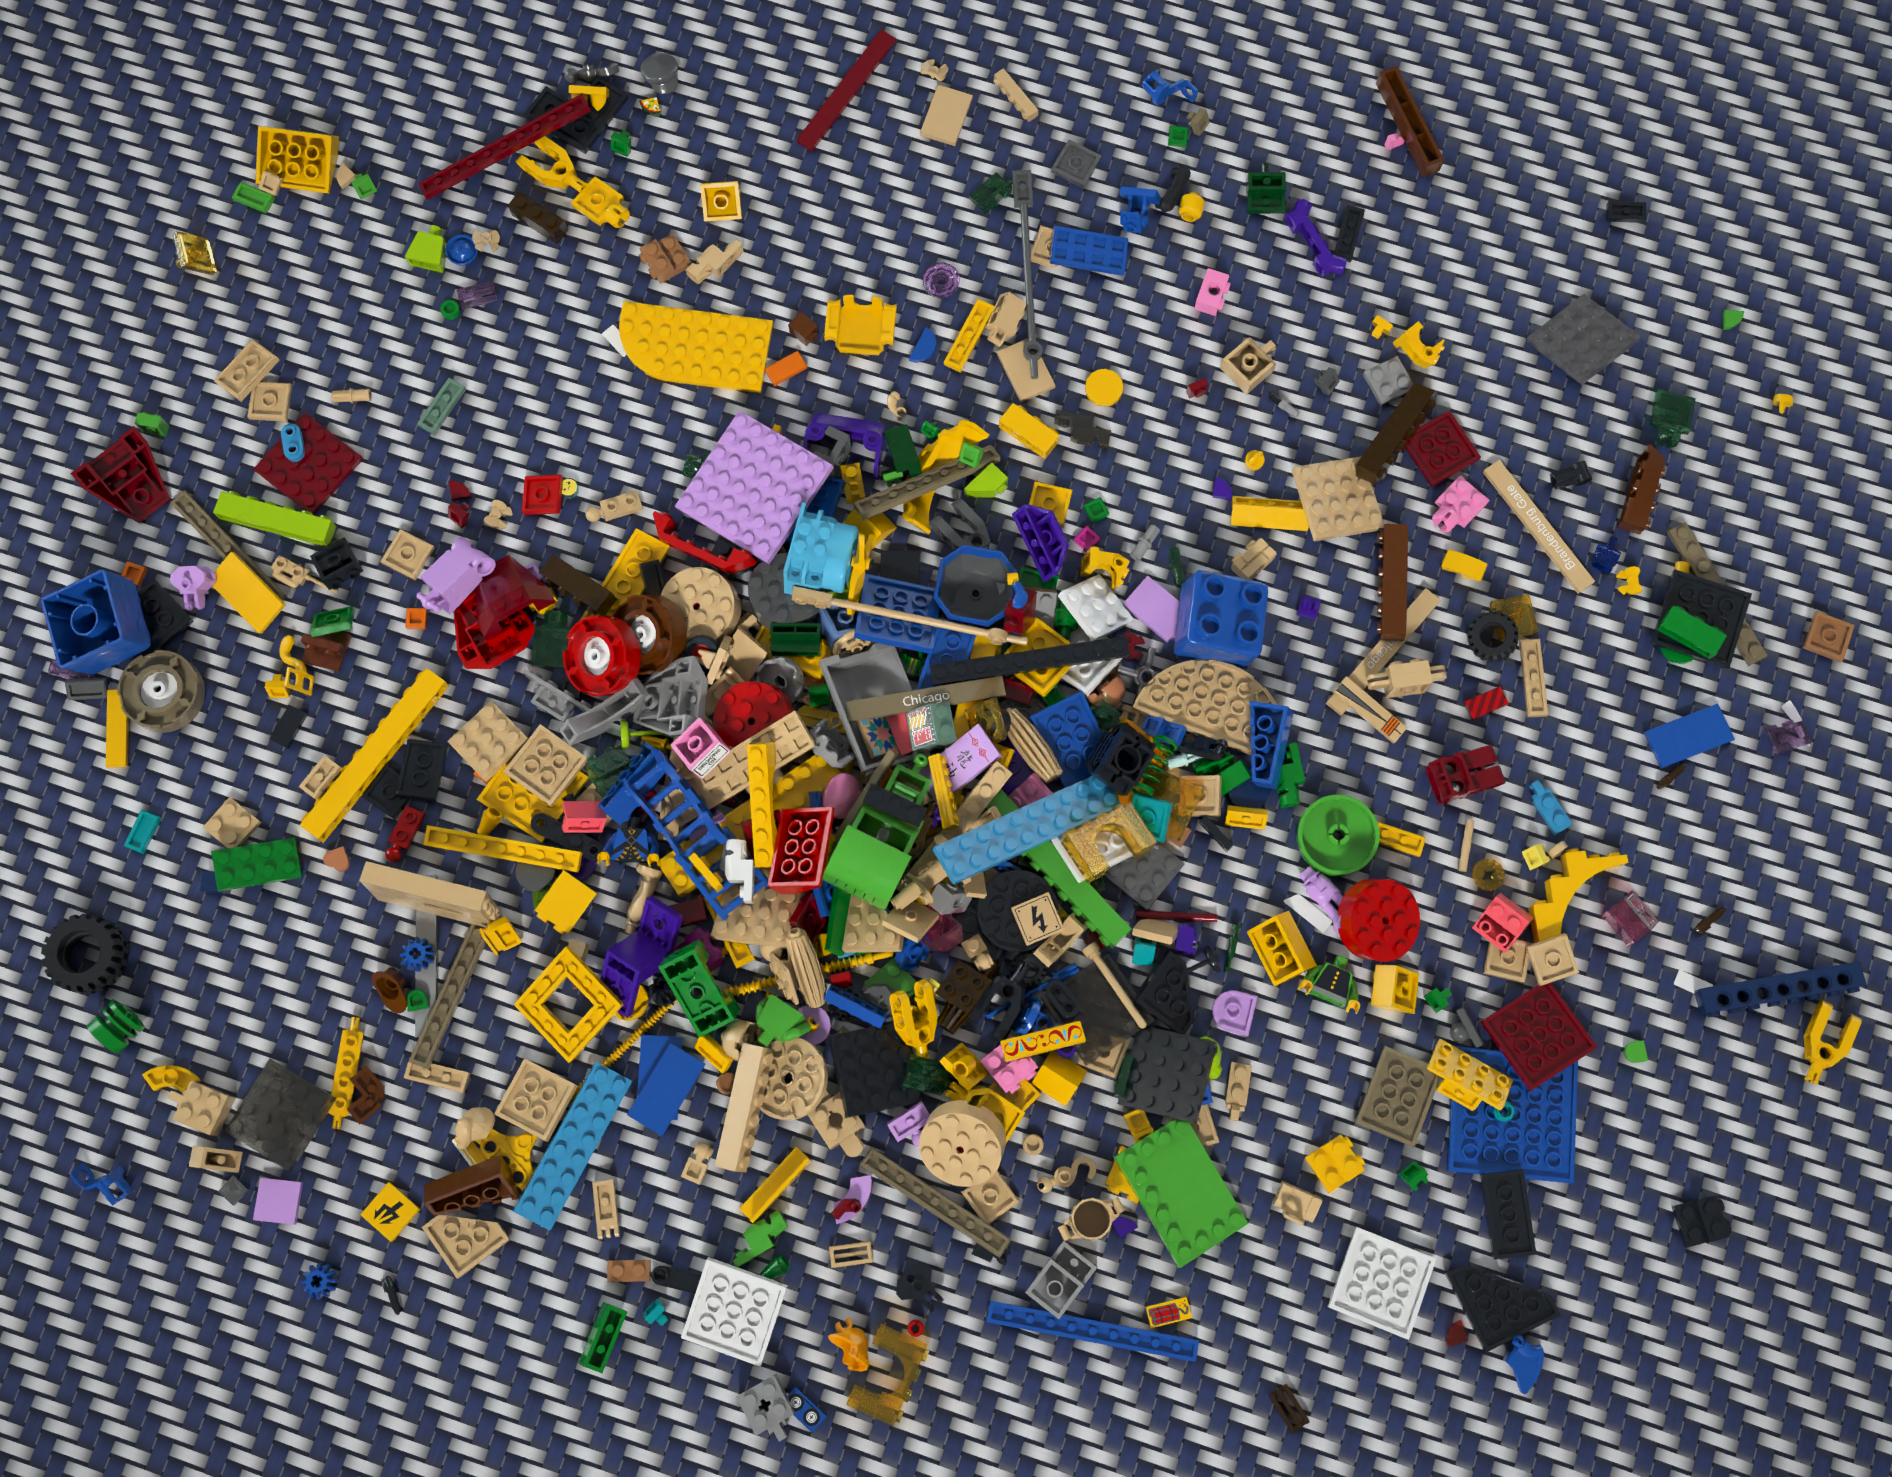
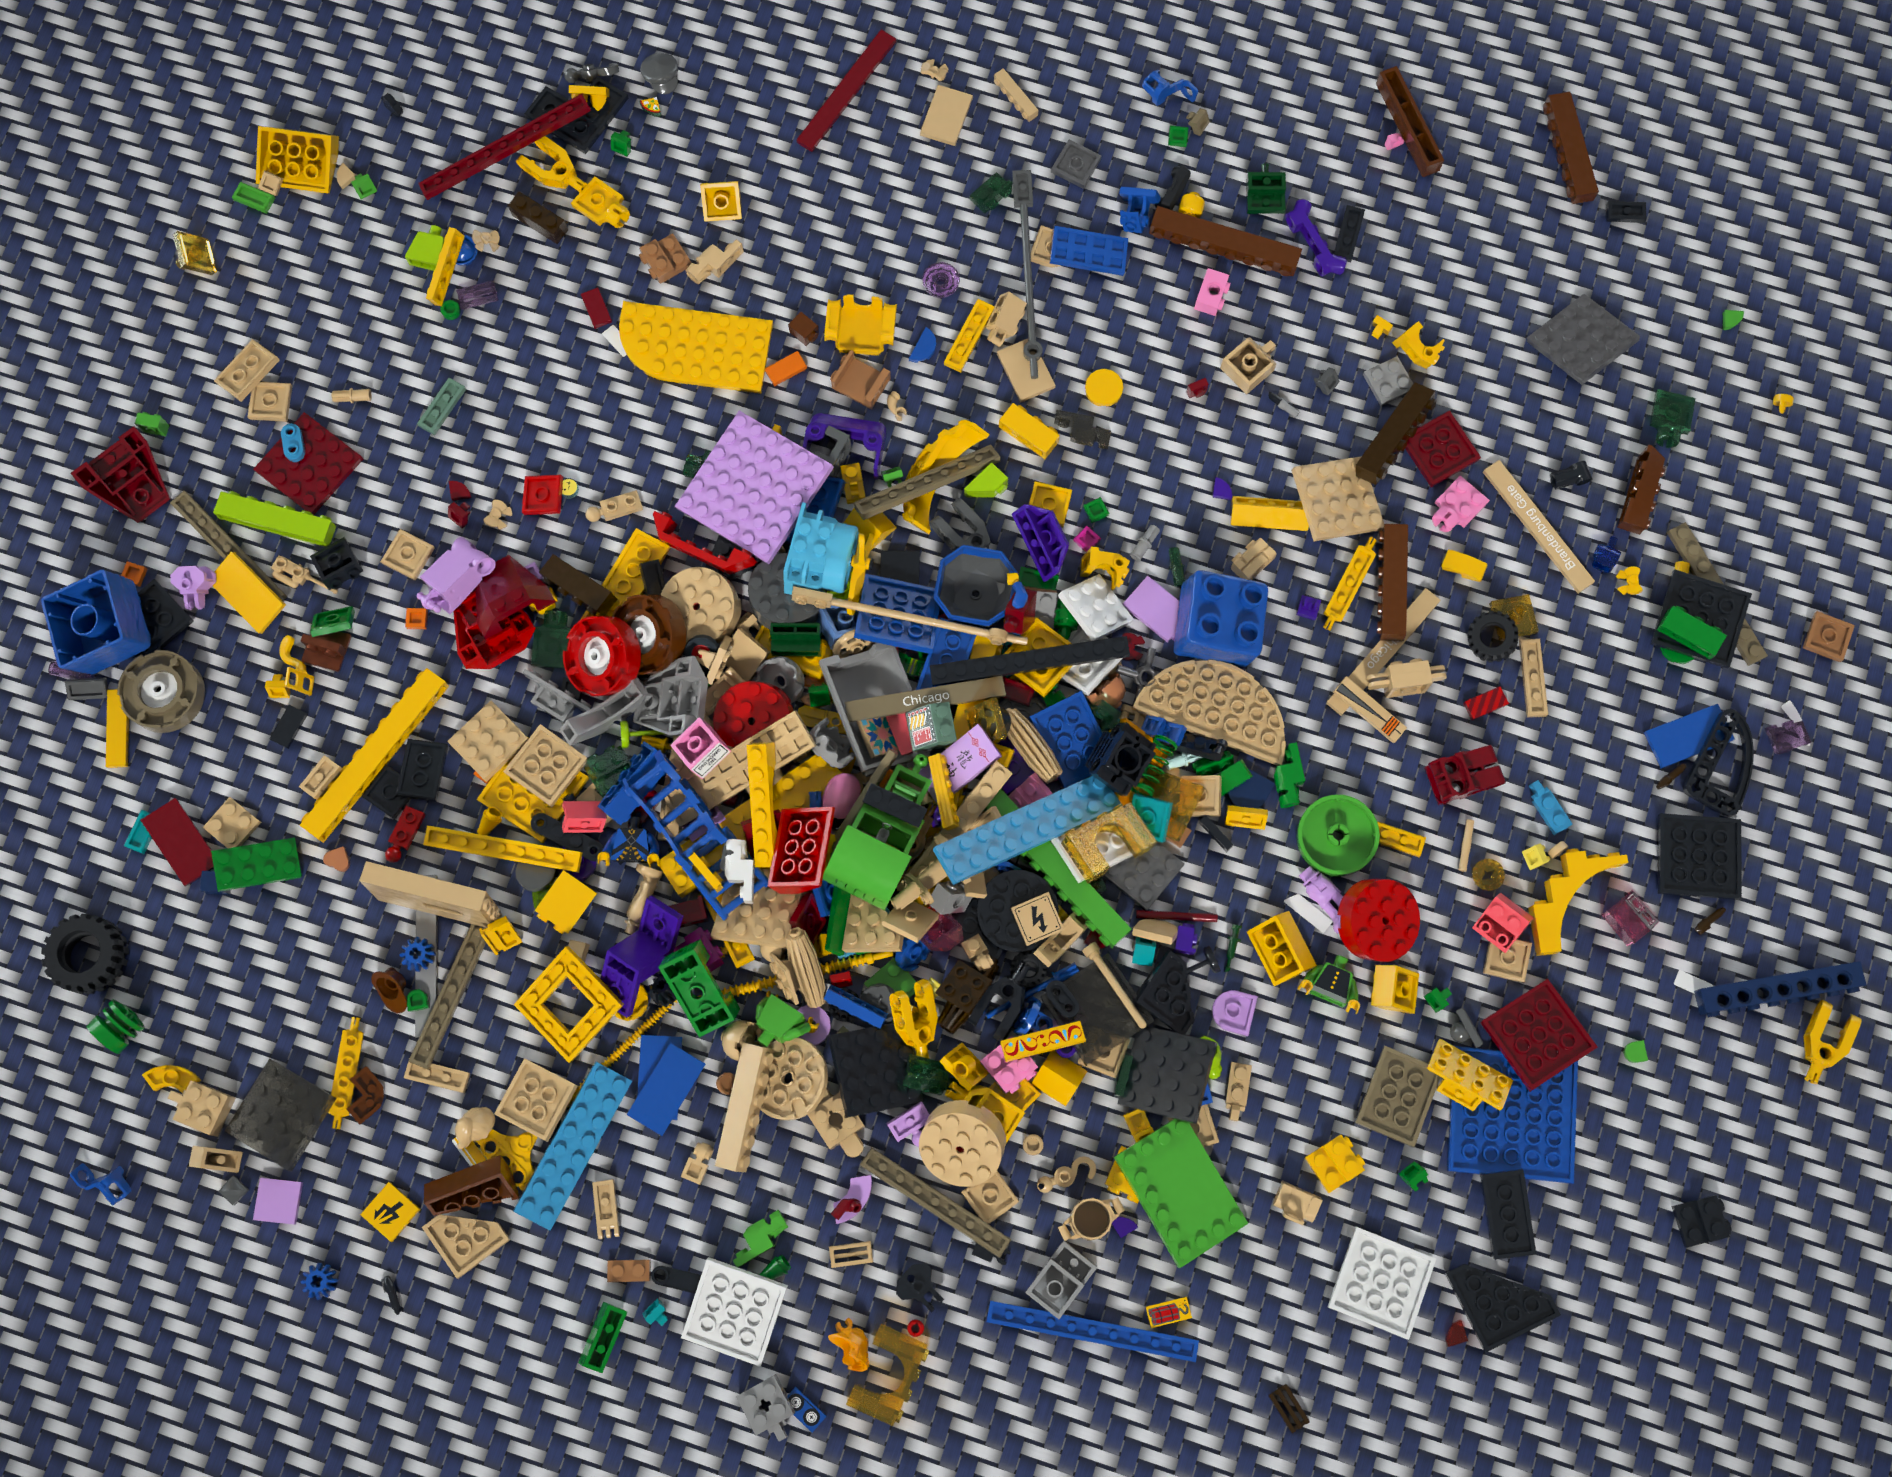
yellow tile [694,1033,733,1074] -> none
yellow panel [739,1147,812,1223] -> none
dark green piece [884,424,922,477] -> none
green piece [921,421,941,440] -> none
bright green tile [959,441,984,468] -> none
yellow tile [1245,450,1265,471] -> none
blue wedge [1250,701,1294,790] -> none
teal plate [1493,1101,1514,1122] -> none
blue arm [1505,1335,1544,1394] -> none
tan tile [1526,933,1579,986] -> none
none -> dark red tile [141,798,214,886]
none -> black tile [382,93,403,117]
none -> yellow plate [426,227,465,306]
none -> dark red tile [581,287,612,329]
none -> medium nougat panel [830,350,891,410]
none -> reddish brown brick [1149,206,1302,277]
none -> yellow plate [1323,537,1377,631]
none -> reddish brown brick [1543,91,1599,204]
none -> black plate [1658,813,1742,900]
none -> black beam [1683,709,1754,816]

